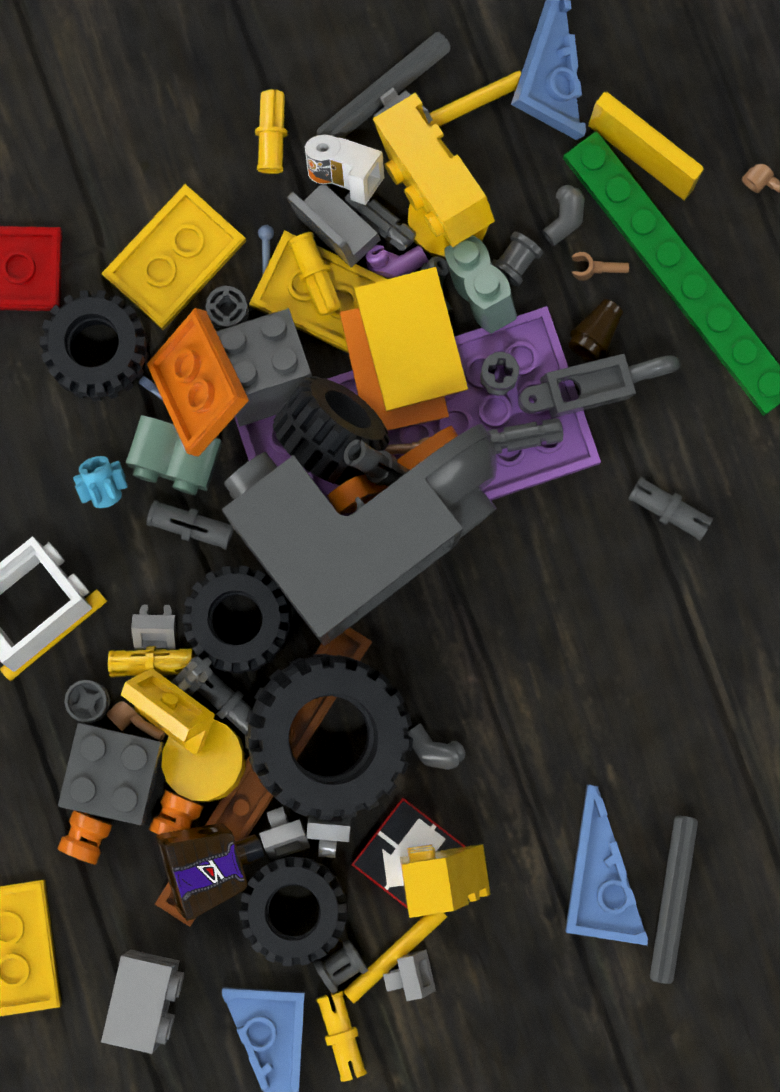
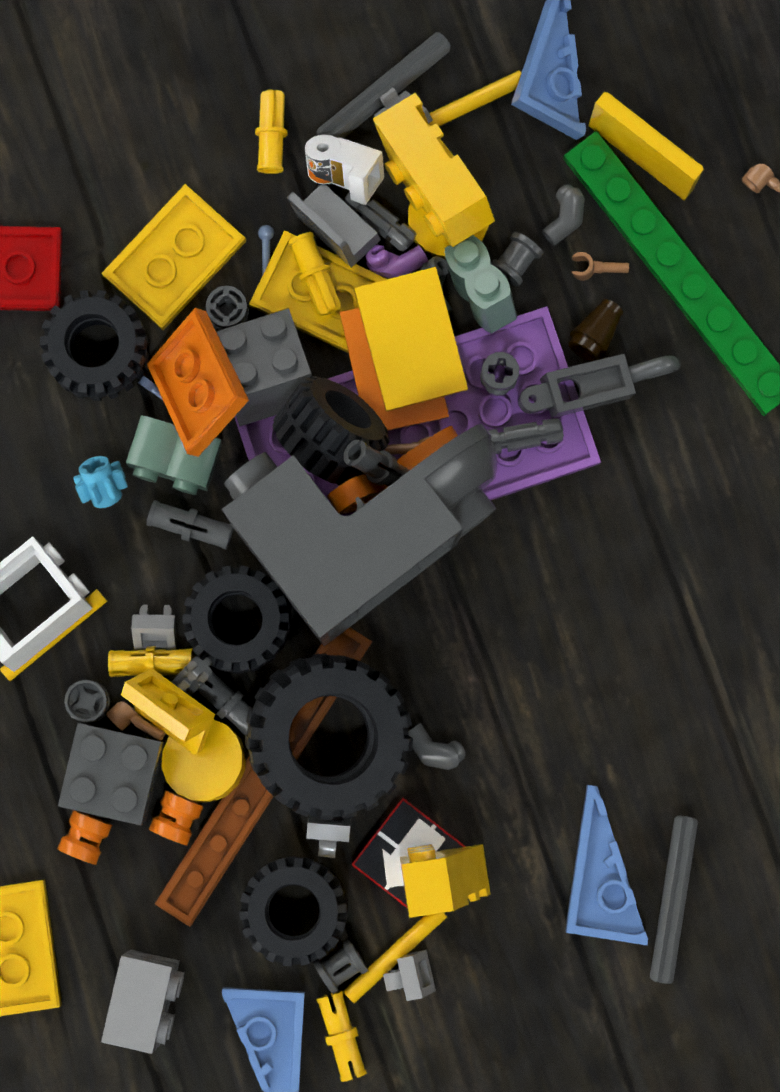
torso [155,824,264,921] -> none
light grey tile [259,807,310,861] -> none
dark grey pin [628,476,713,541] -> none

